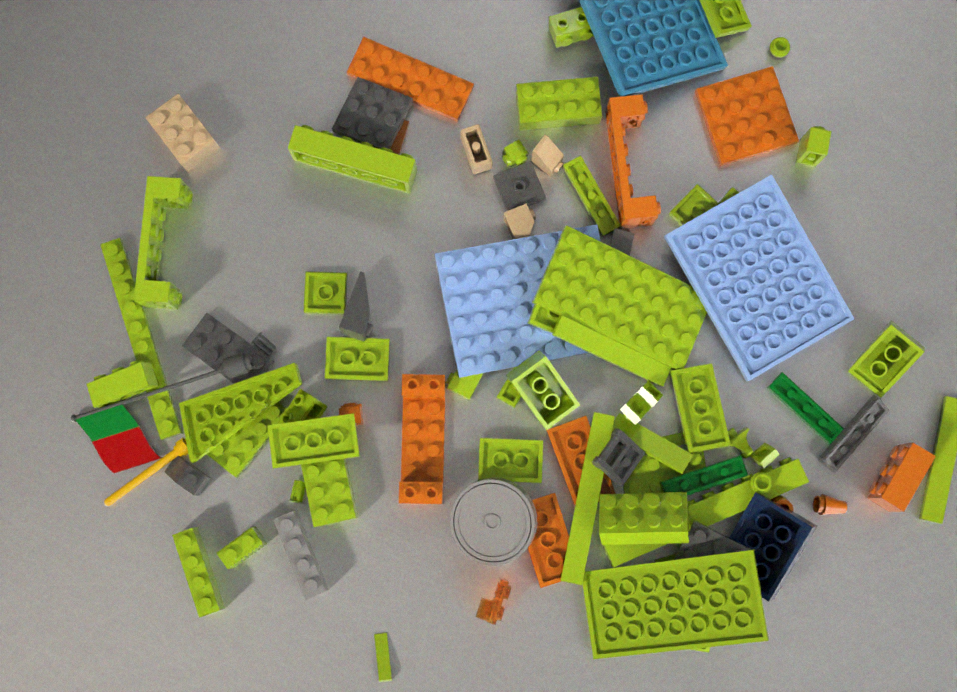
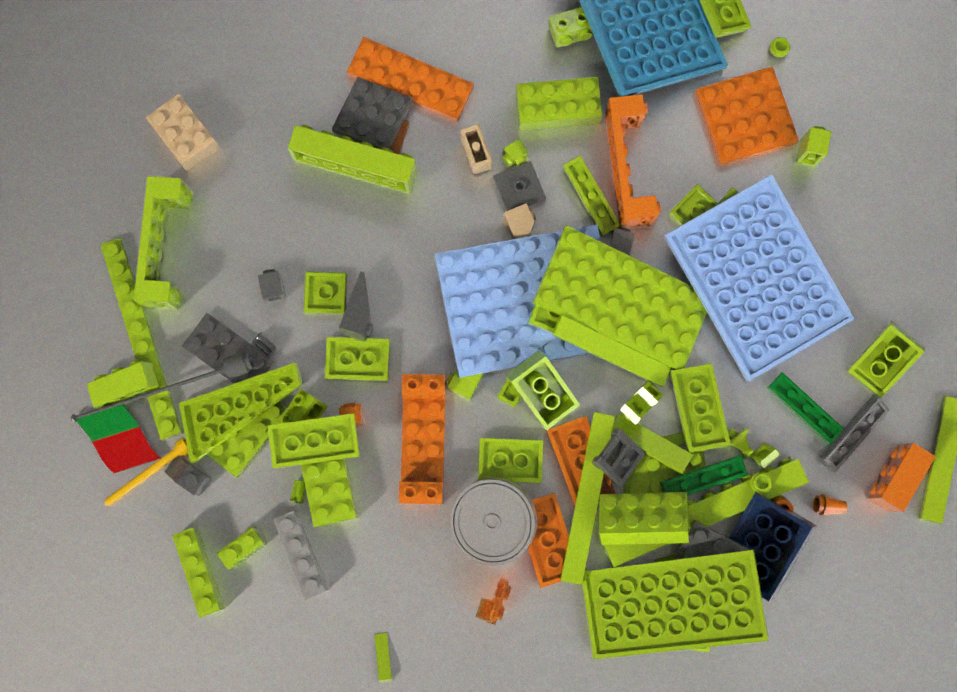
tan slope [531,135,564,177] -> none
none -> dark grey brick [258,269,286,303]

